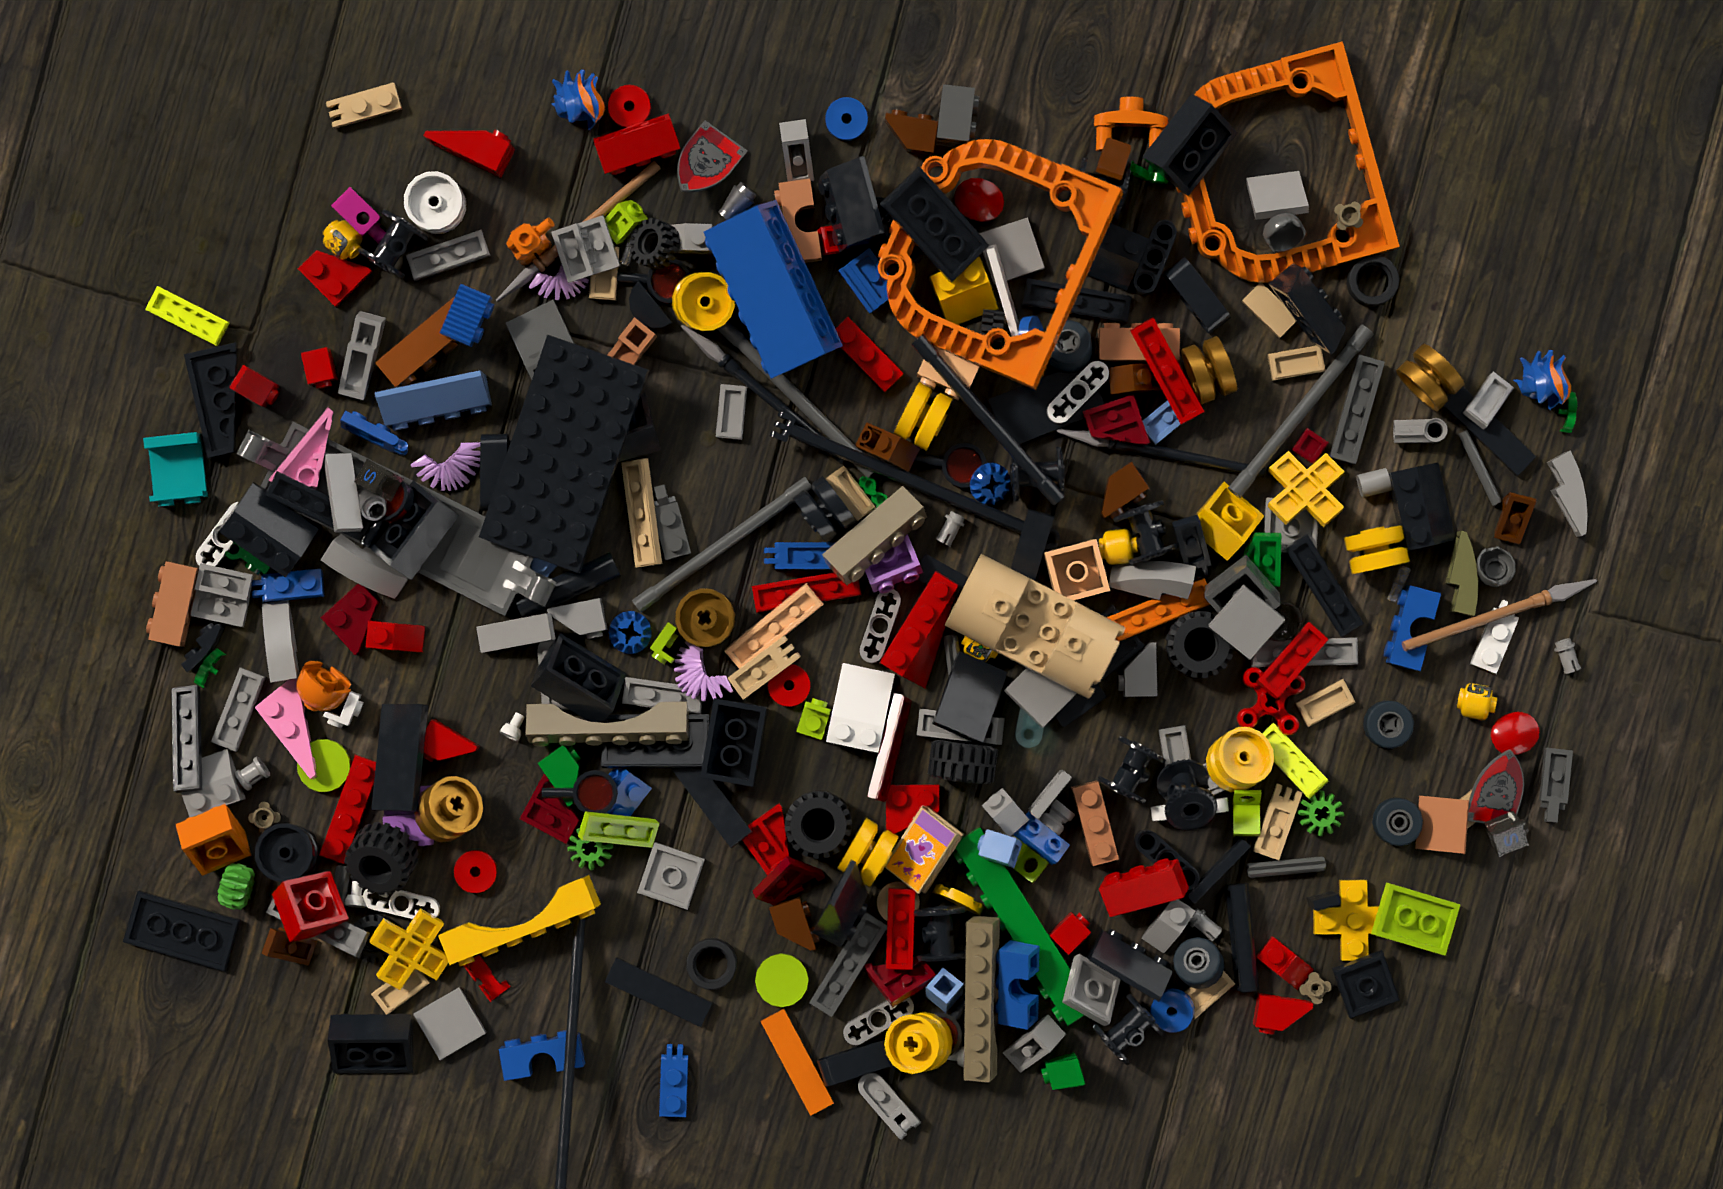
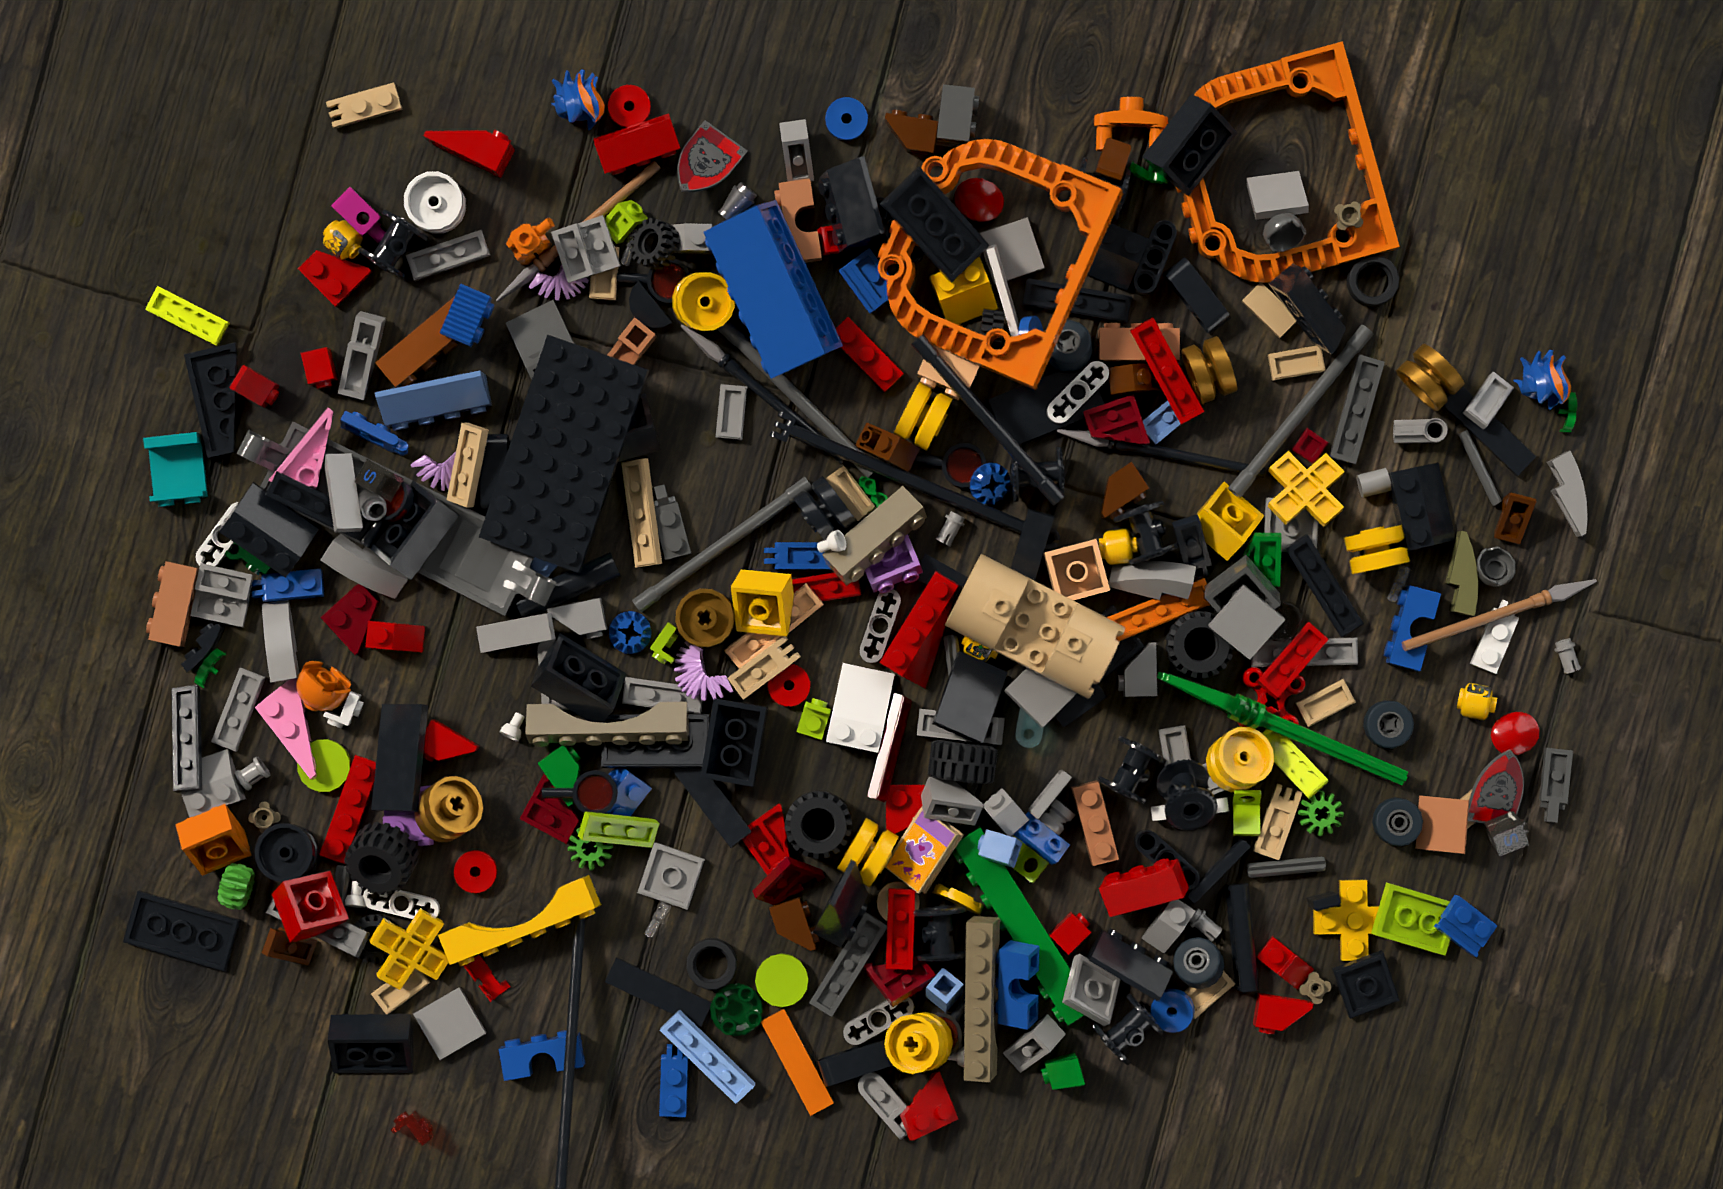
none -> clear red bracket [390,1110,434,1146]
none -> tan plate [447,423,489,508]
none -> clear pin [644,901,671,937]
none -> light blue plate [660,1010,756,1104]
none -> dark green dish [710,983,763,1036]
none -> yellow slope [731,570,794,636]
none -> white piece [817,530,847,553]
none -> red wing [900,1071,958,1140]
none -> light grey slope [921,777,983,825]
none -> green piece [1157,672,1408,786]
none -> blue plate [1434,895,1497,958]

